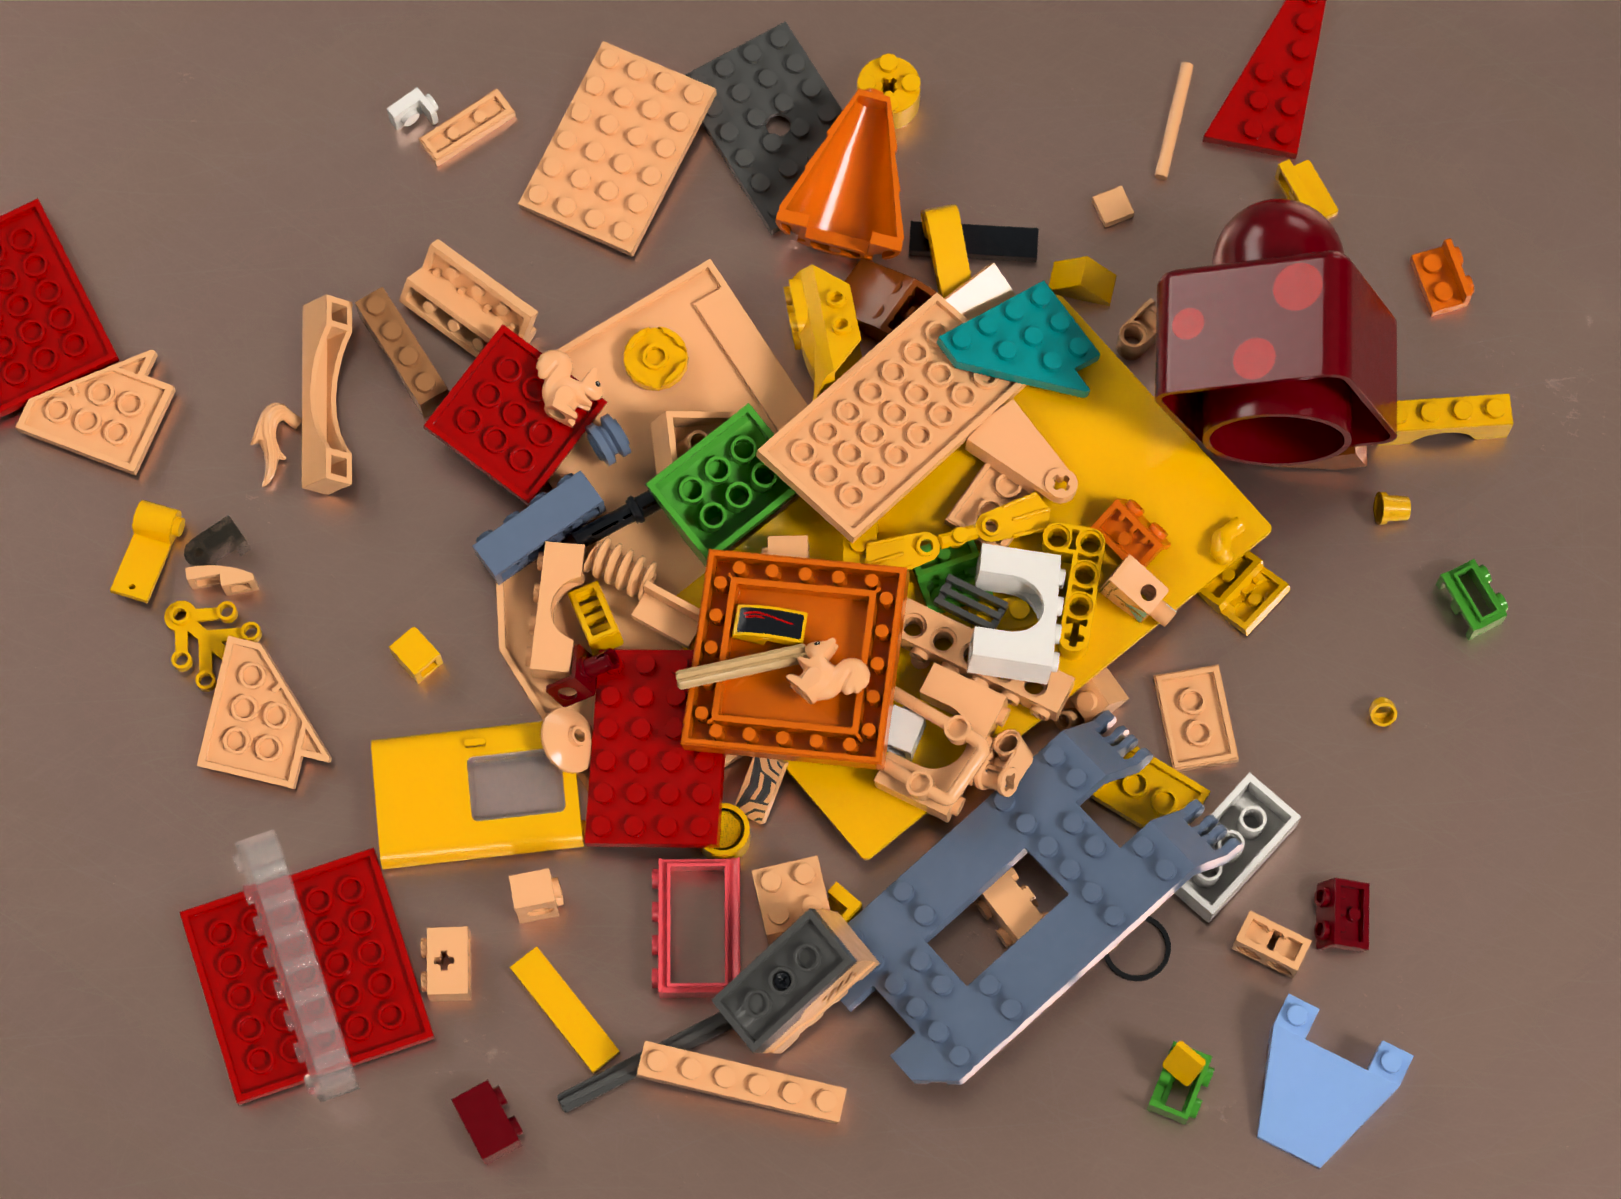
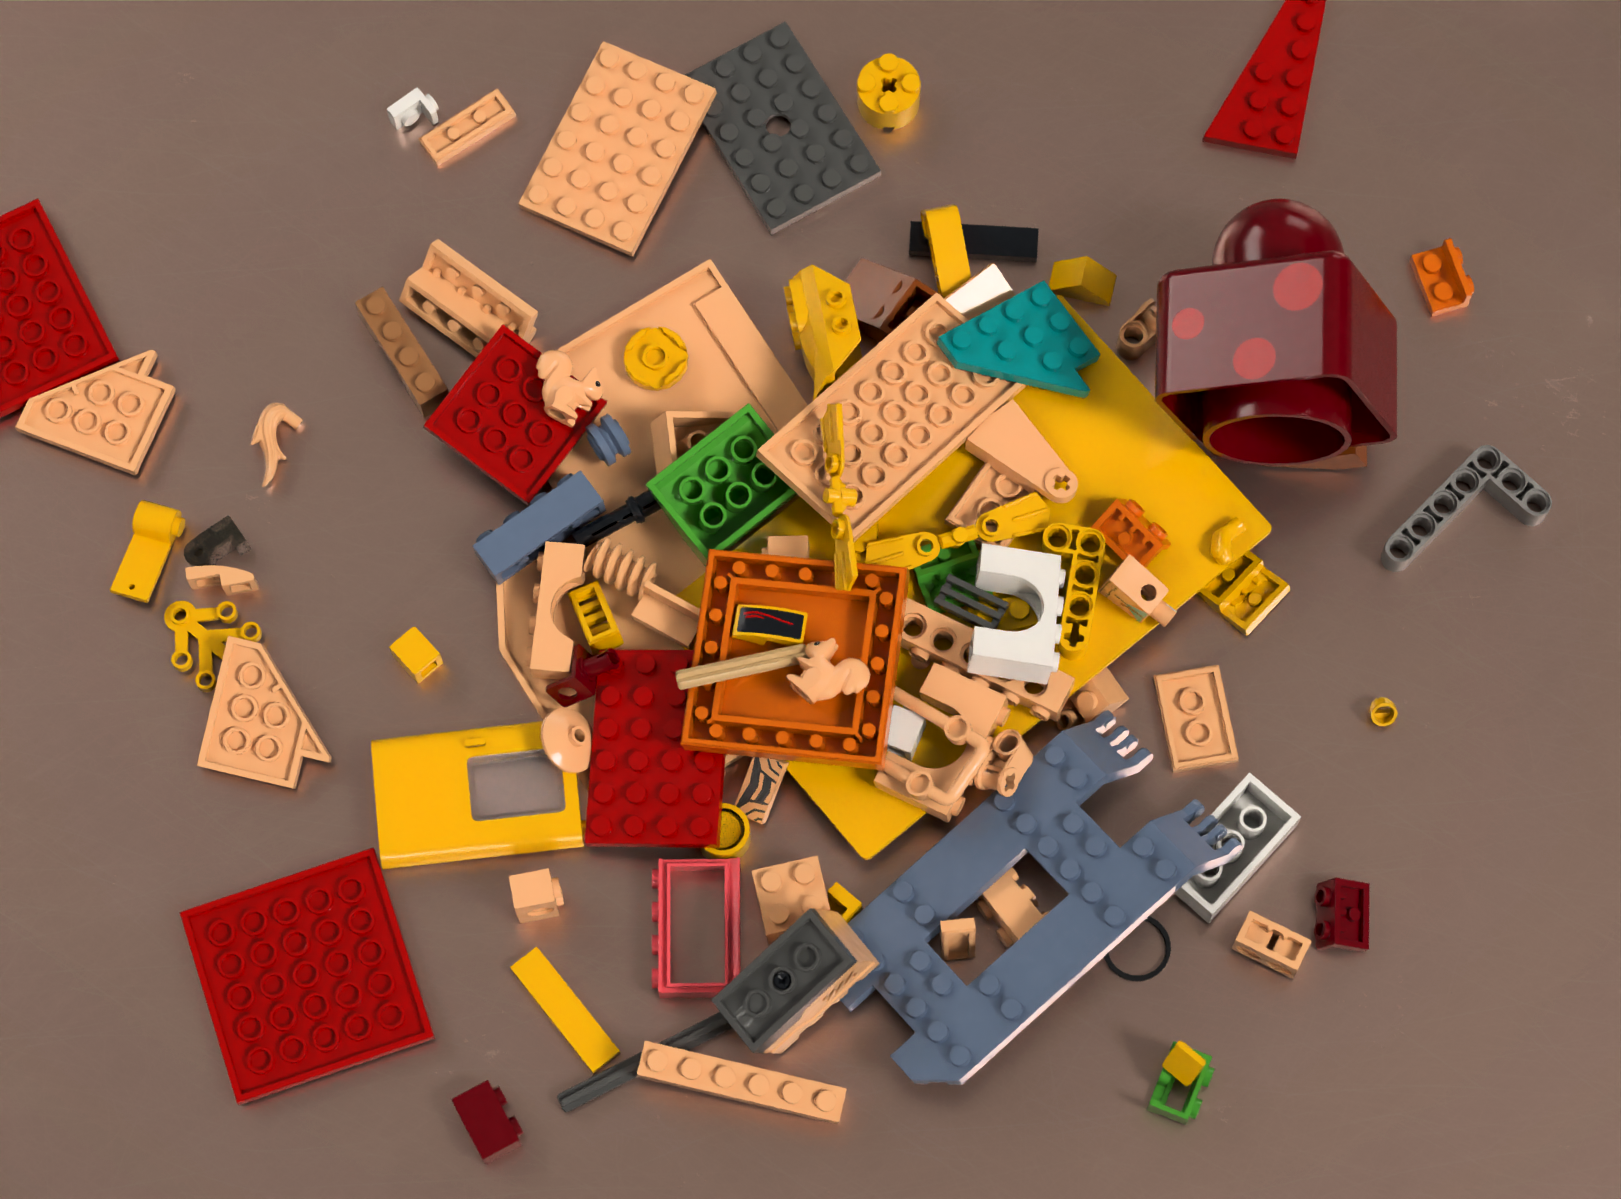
clear brick [233,829,360,1103] -> none
light nougat arch [302,294,352,495] -> none
light nougat brick [421,926,471,1002] -> none
orange cone [775,88,904,261] -> none
yellow plate [1090,746,1211,829] -> none
light nougat tile [1092,186,1135,228] -> none
light nougat bar [1155,62,1194,180] -> none
light blue wedge [1257,994,1414,1169] -> none
yellow panel [1275,159,1338,219] -> none
yellow piece [1373,492,1411,525] -> none
yellow arch [1377,394,1513,446] -> none
bright green window [1436,559,1508,640] -> none
none -> yellow piece [820,404,858,591]
none -> light nougat tile [940,917,976,961]
none -> light grey beam [1381,445,1552,572]

